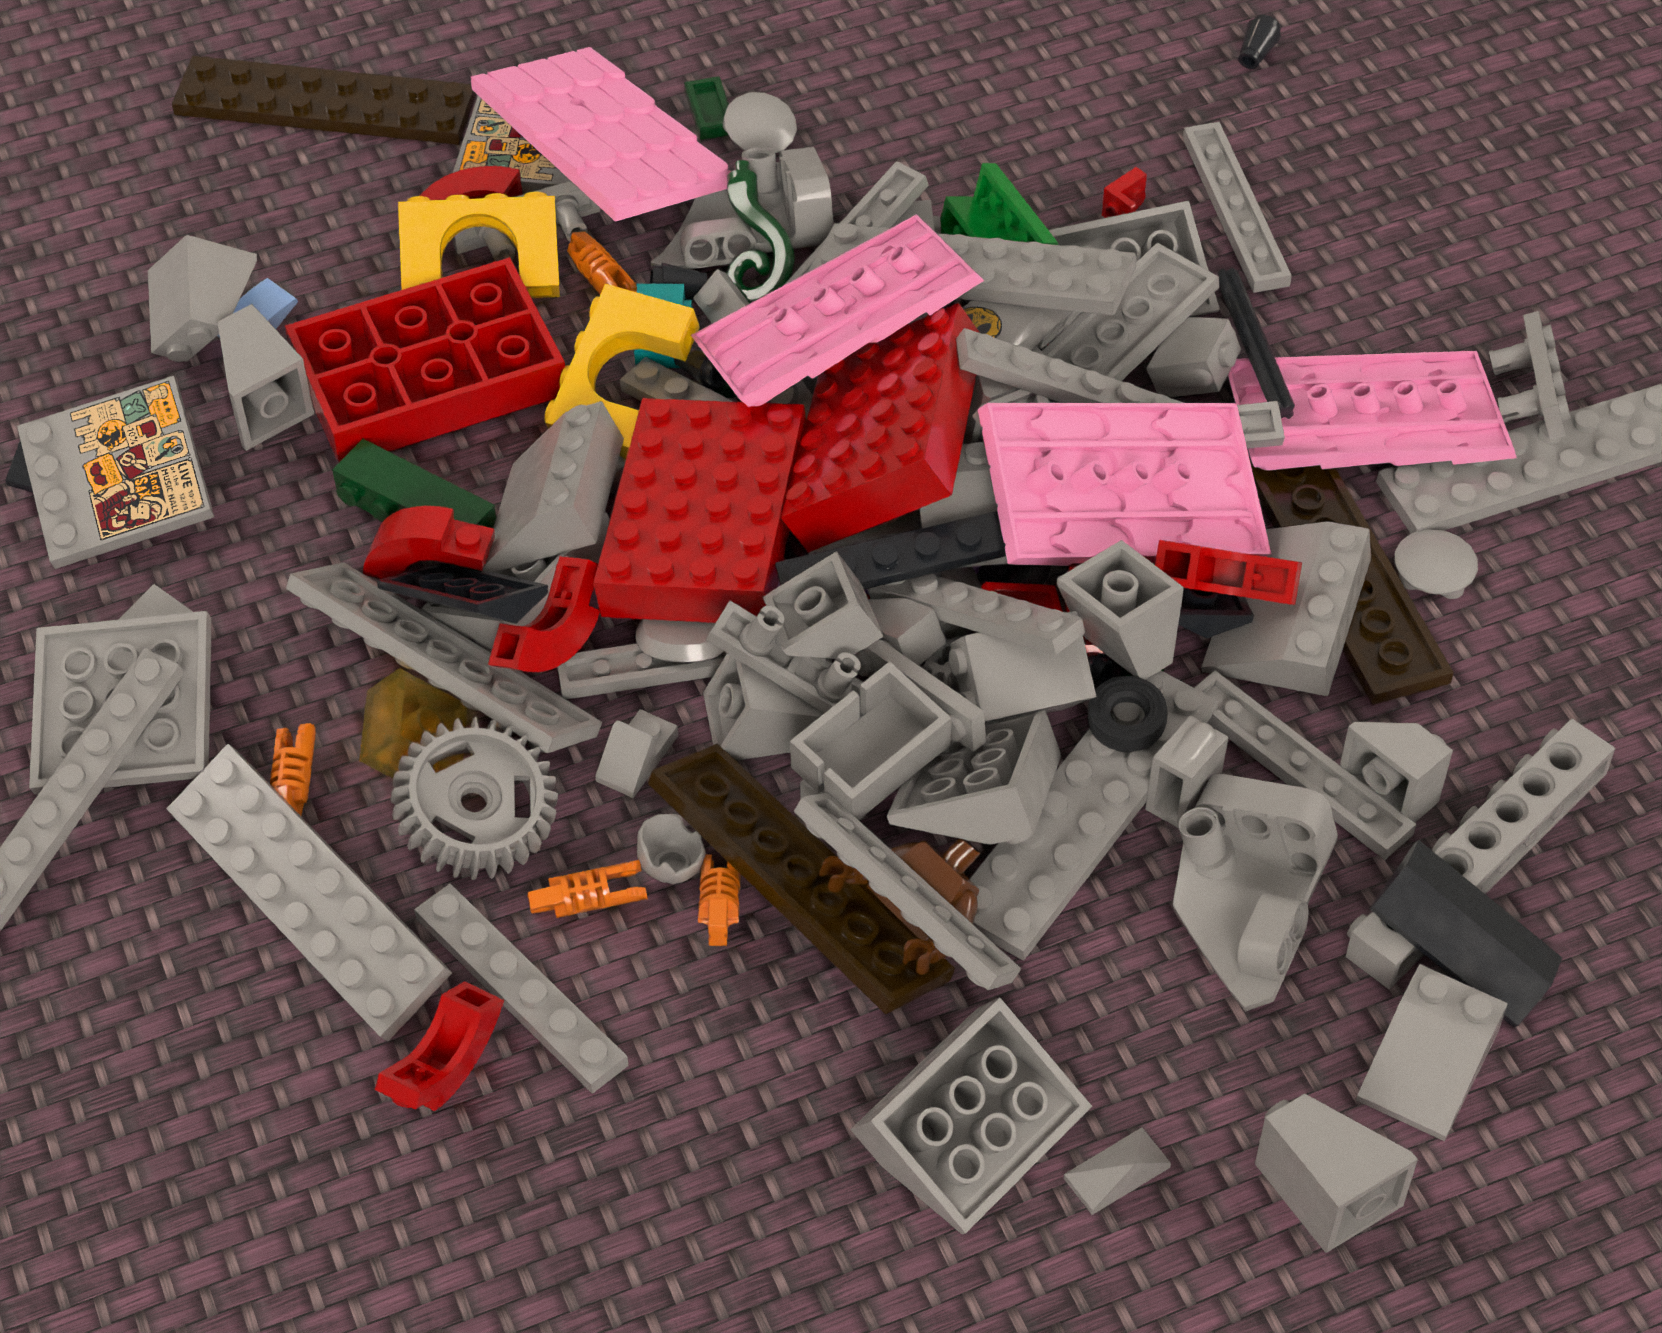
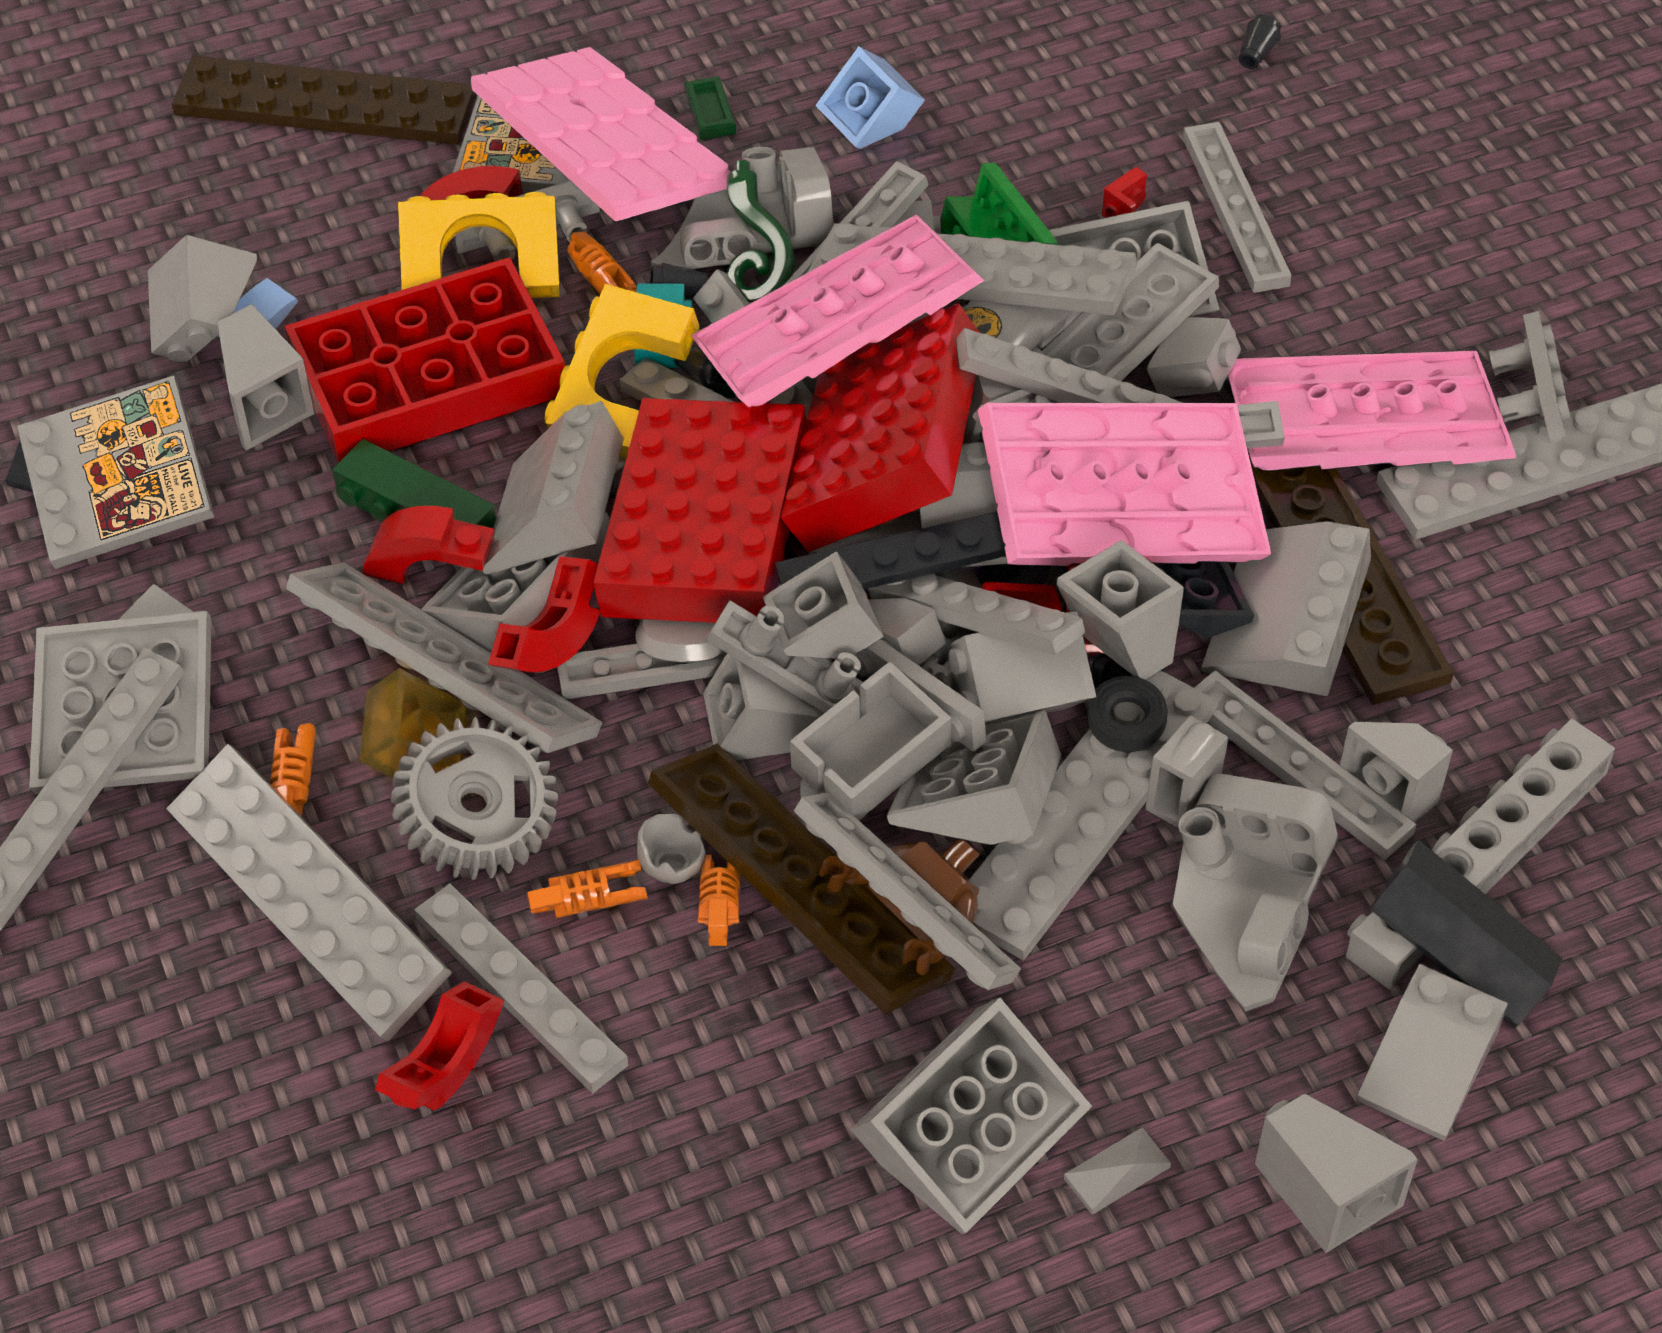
black slope [377,562,548,624] -> none
light grey slope [595,709,678,798] -> none
light grey dish [722,92,797,153] -> none
red arch [1155,540,1302,605] -> none
black axle [1218,268,1295,419] -> none
light grey dish [1395,529,1478,599] -> none
none -> light blue slope [815,46,925,149]

